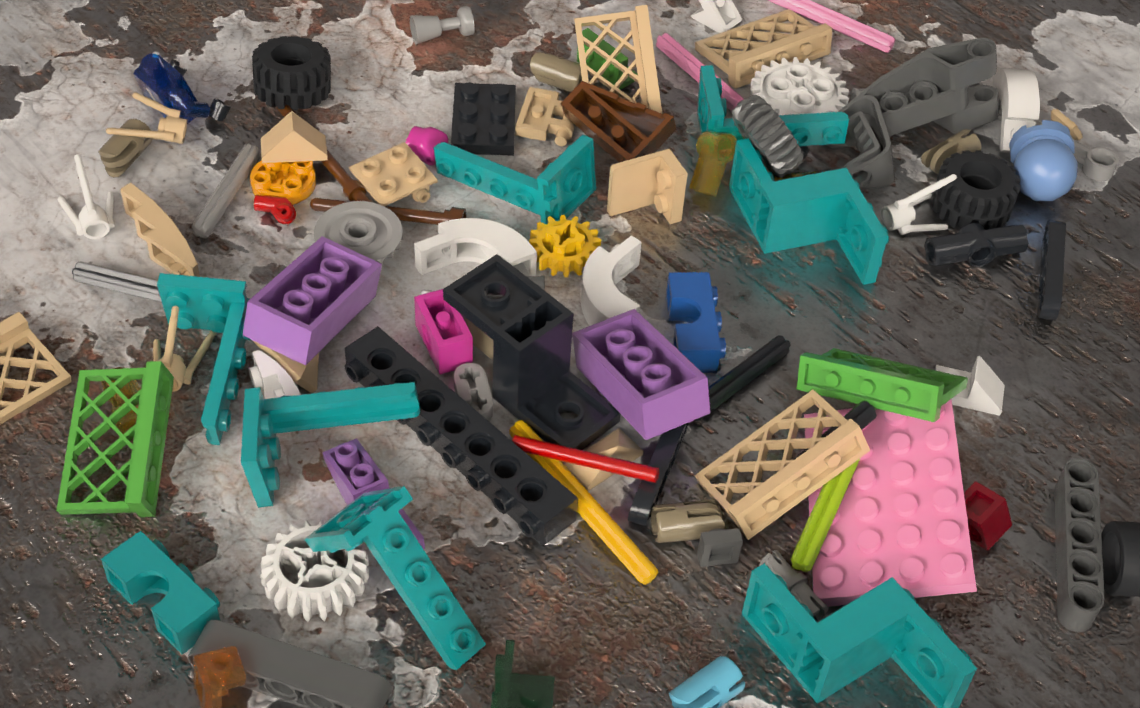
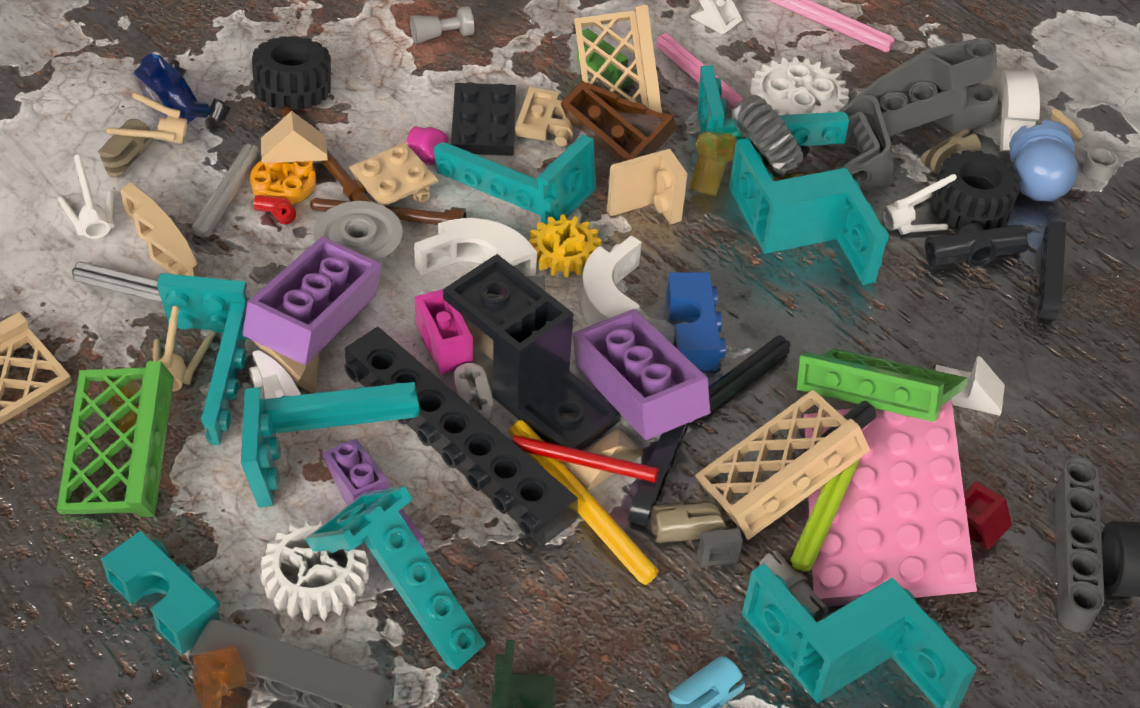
dark tan arm [530,52,582,92] -> none
tan fence [695,9,832,89] -> none

